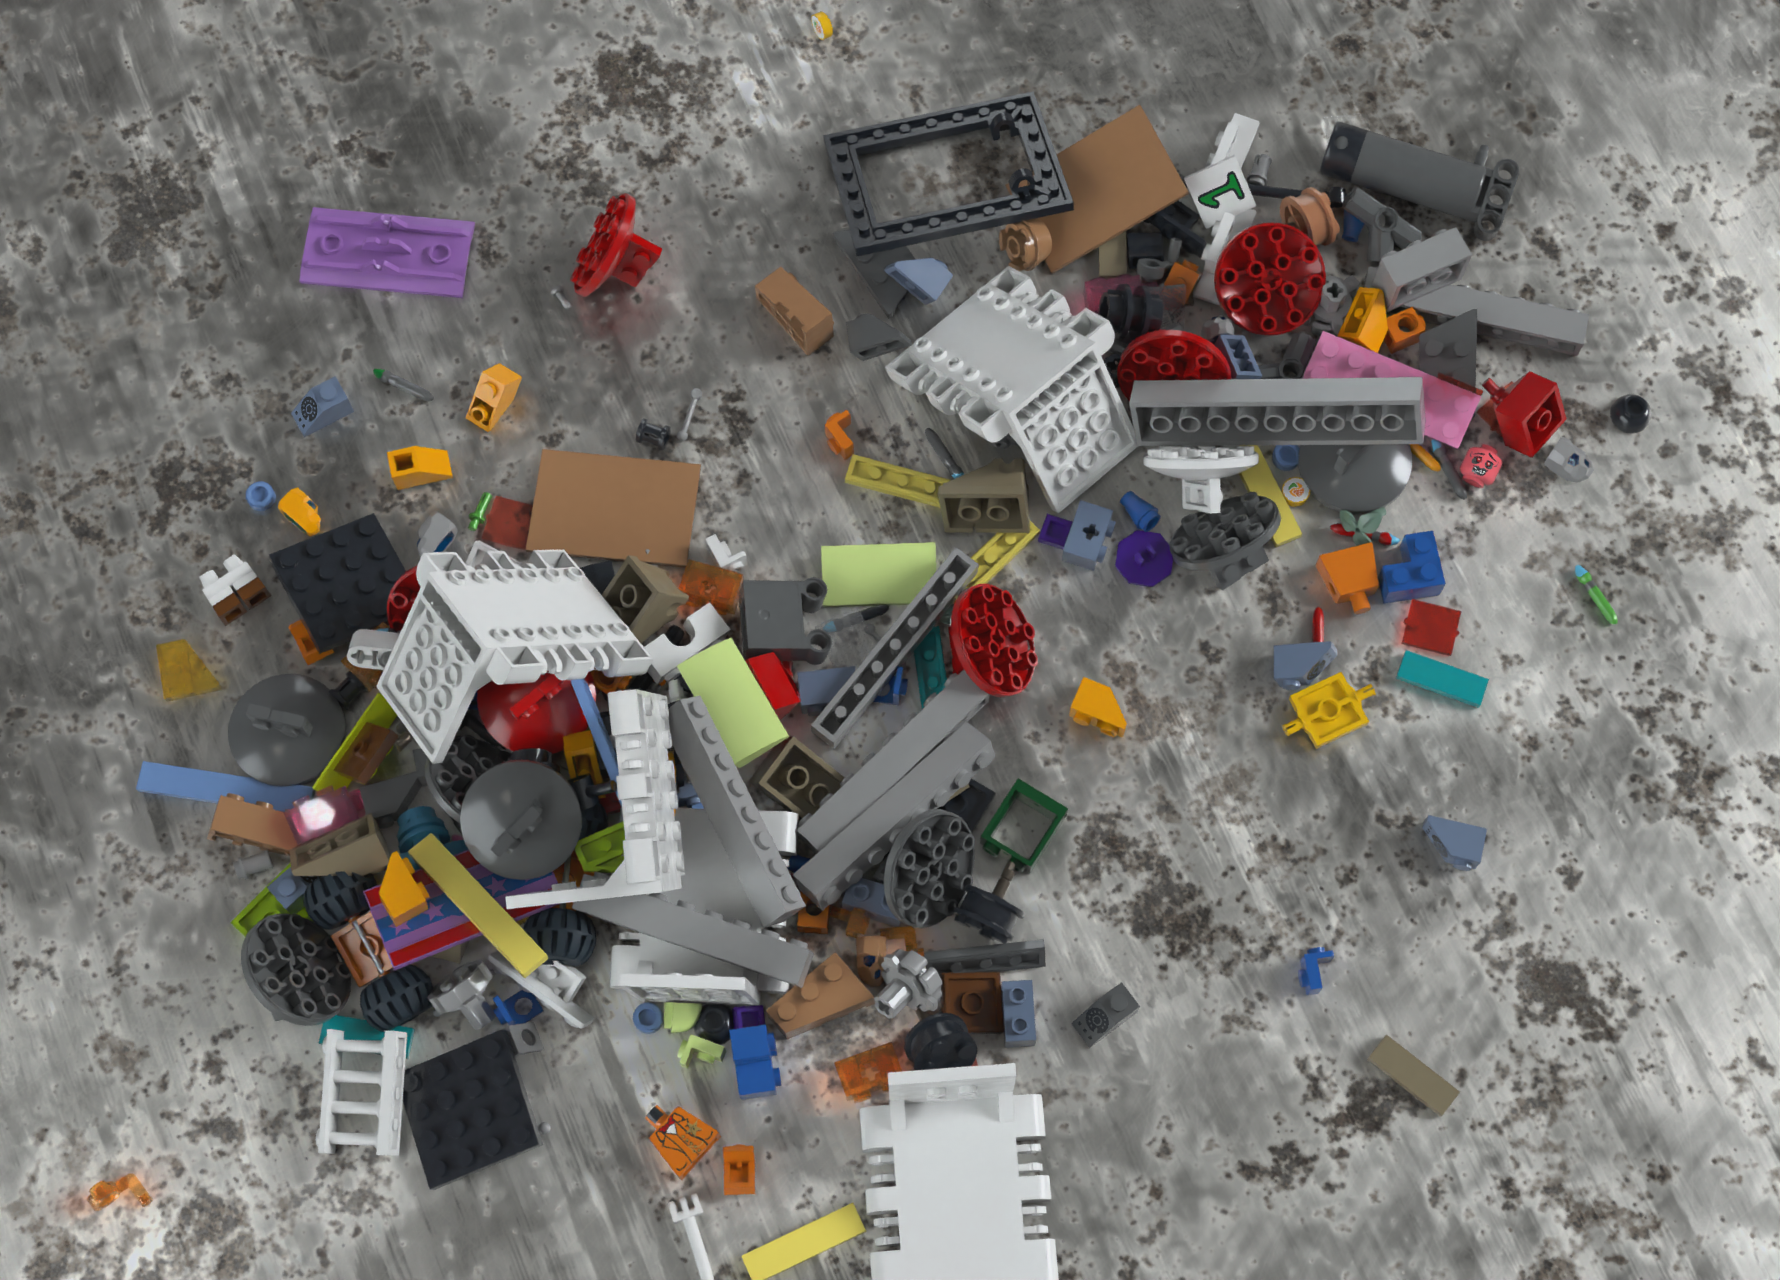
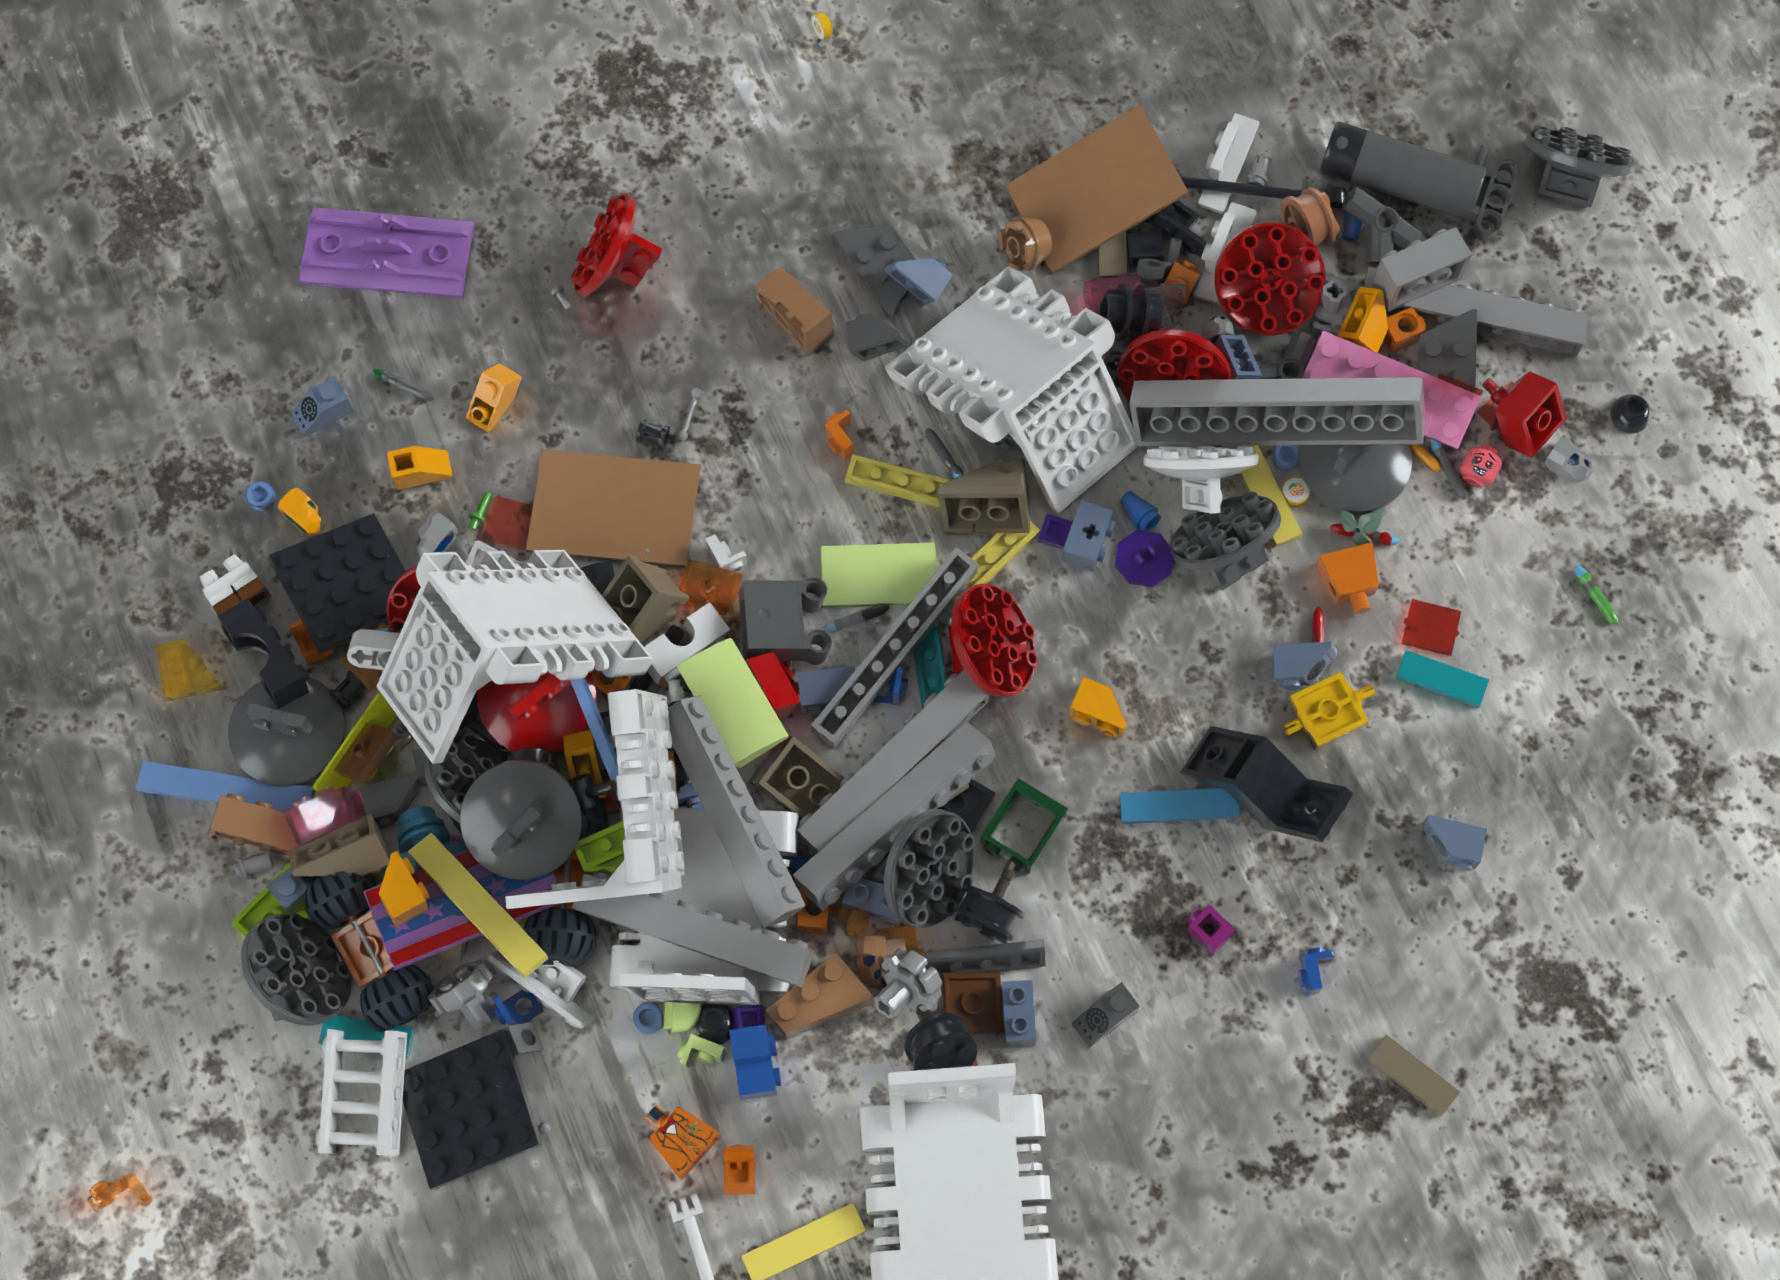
black plate [823,91,1074,256] -> none
clear orange brick [834,1042,902,1103] -> none
white tile [1184,154,1257,229] -> none
blue brick [1378,531,1446,604] -> none
none -> black arch [217,599,309,709]
none -> dark azure tile [1119,788,1240,824]
none -> black bracket [1180,726,1353,843]
none -> magenta brick [1187,905,1236,956]
none -> dark grey bracket [1525,125,1635,208]

